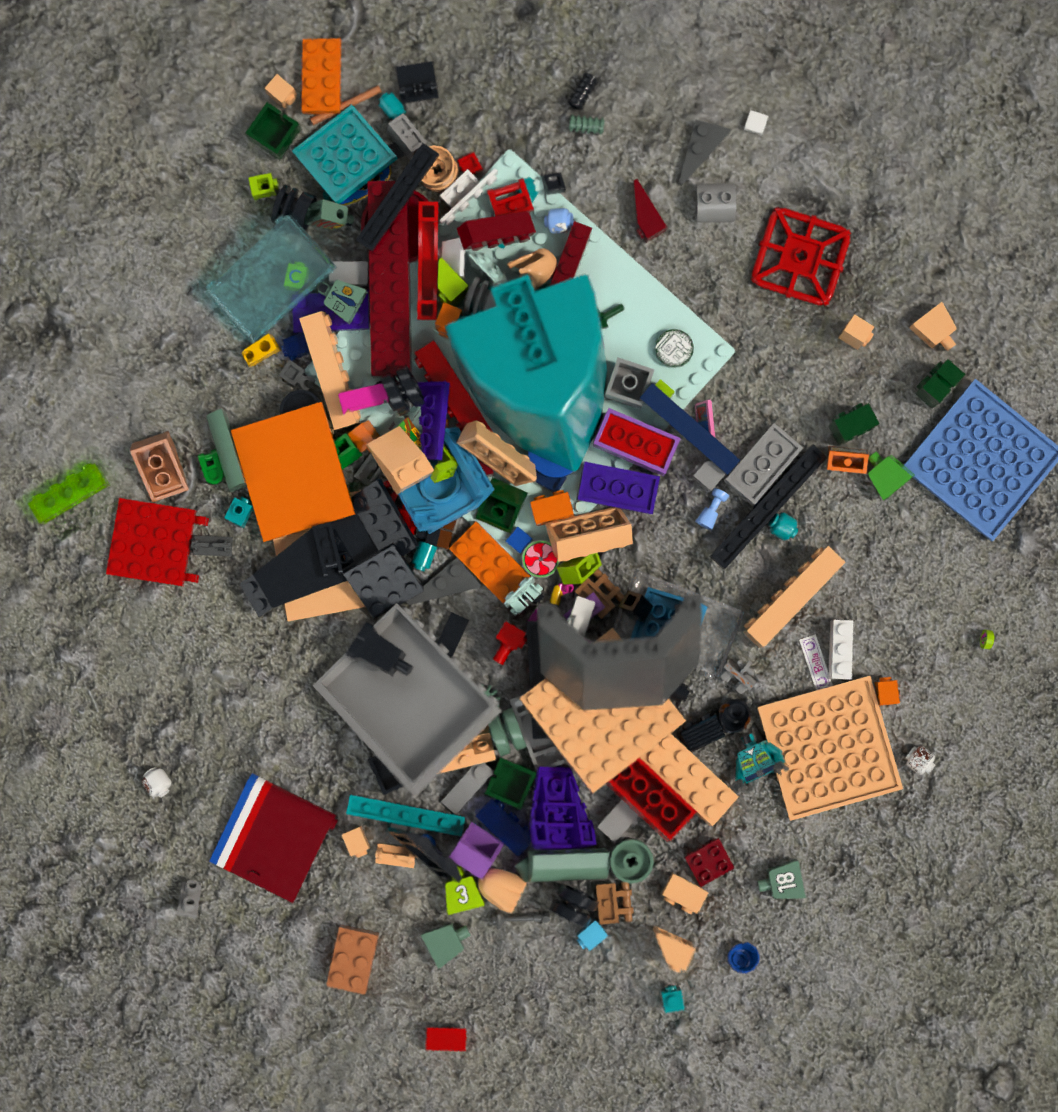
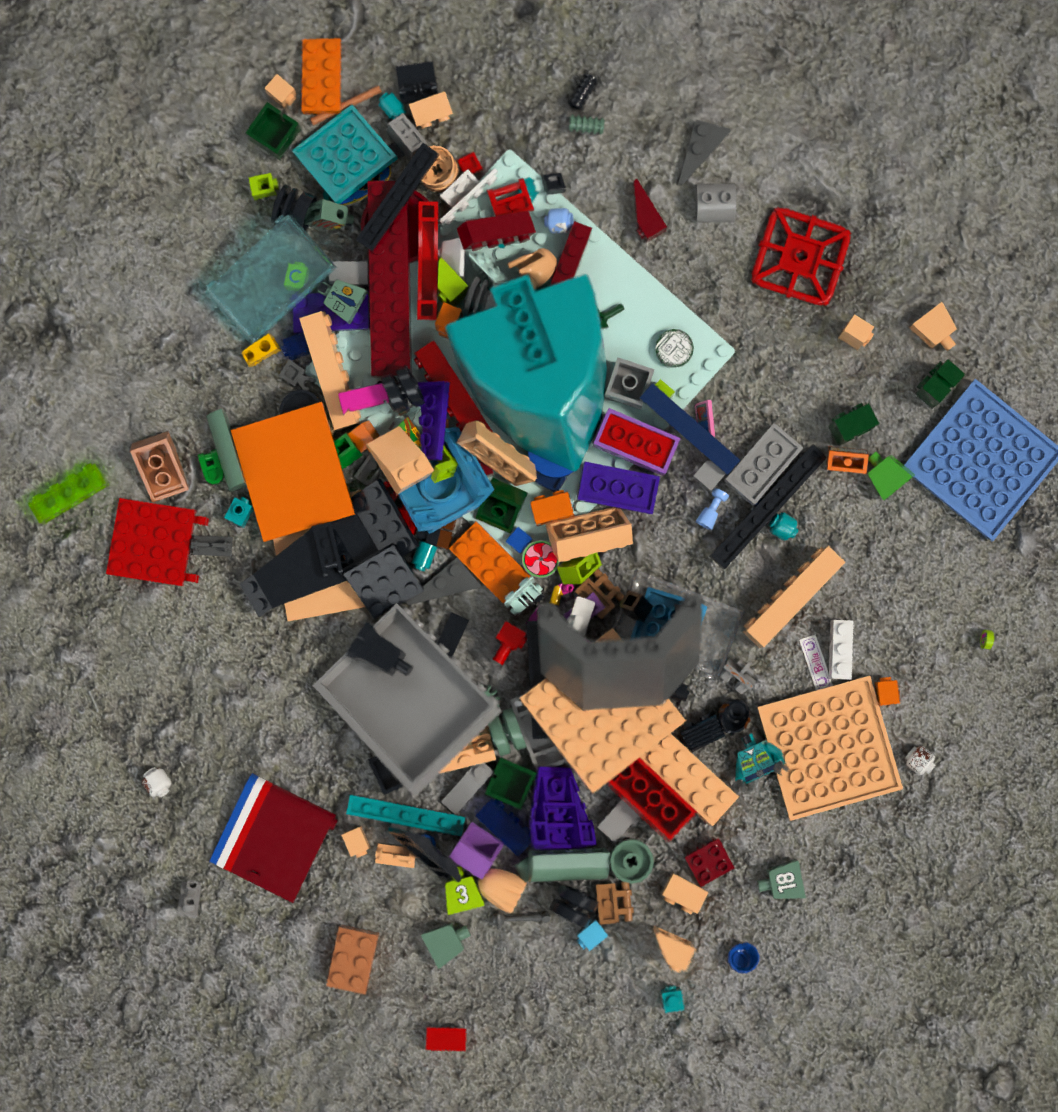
white tile [744,110,768,136] -> none
none -> light nougat brick [408,92,453,129]

